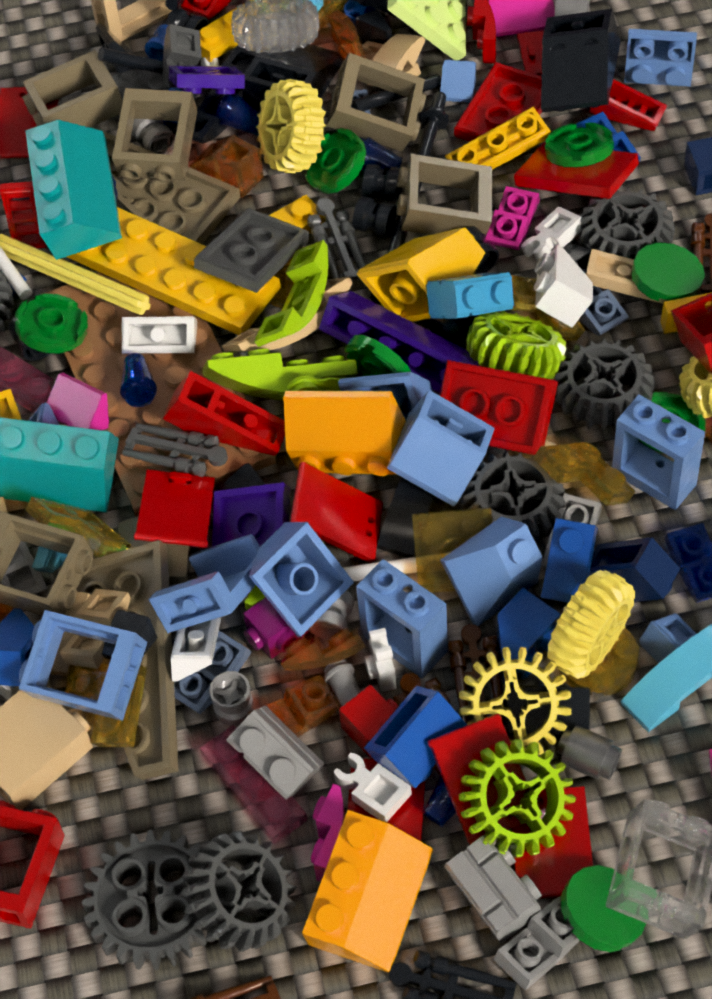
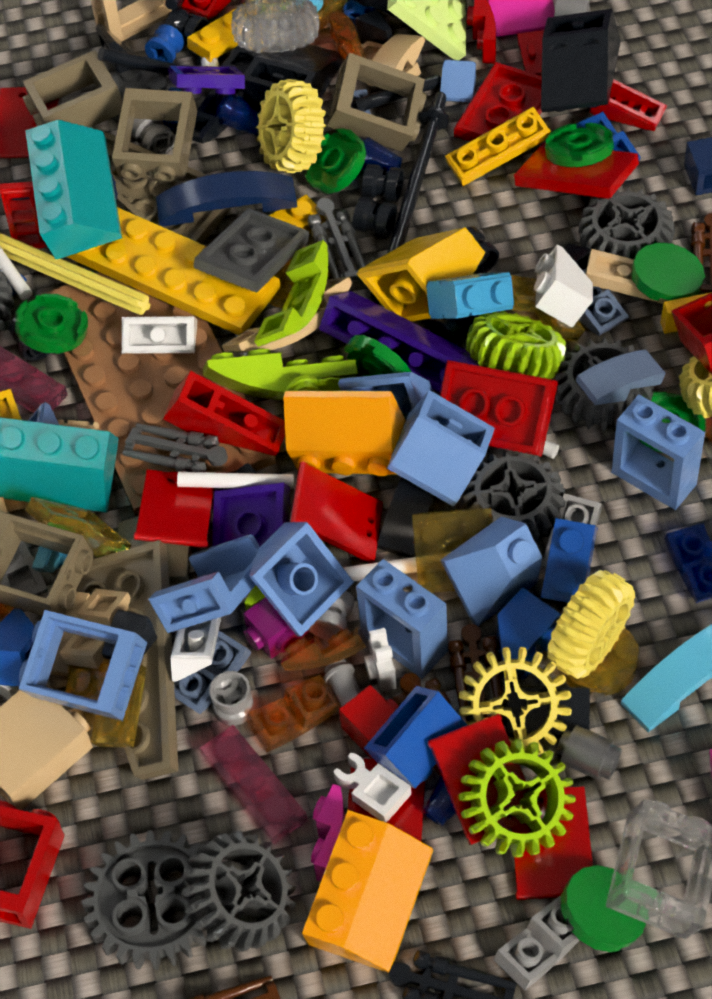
dark pink slope [47,373,109,430] -> none
clear blue cone [120,353,157,407] -> none
dark grey slope [162,24,202,99] -> none
clear orange slope [189,135,264,198] -> none
light grey brick [227,706,325,800] -> none
dark tan window [396,154,492,237] -> none
light grey brick [444,835,542,944] -> none
dark pink slope [485,186,540,250] -> none
white plate [521,206,582,262] -> none
clear yellow plate [533,442,636,506] -> none
dark blue slope [589,537,681,602] -> none
medium blue slope [624,29,697,87] -> none
medium blue slope [639,613,696,663] -> none
none -> dark blue slope [156,171,297,227]
none -> white bar [177,472,294,490]
none -> sand blue slope [575,349,666,405]

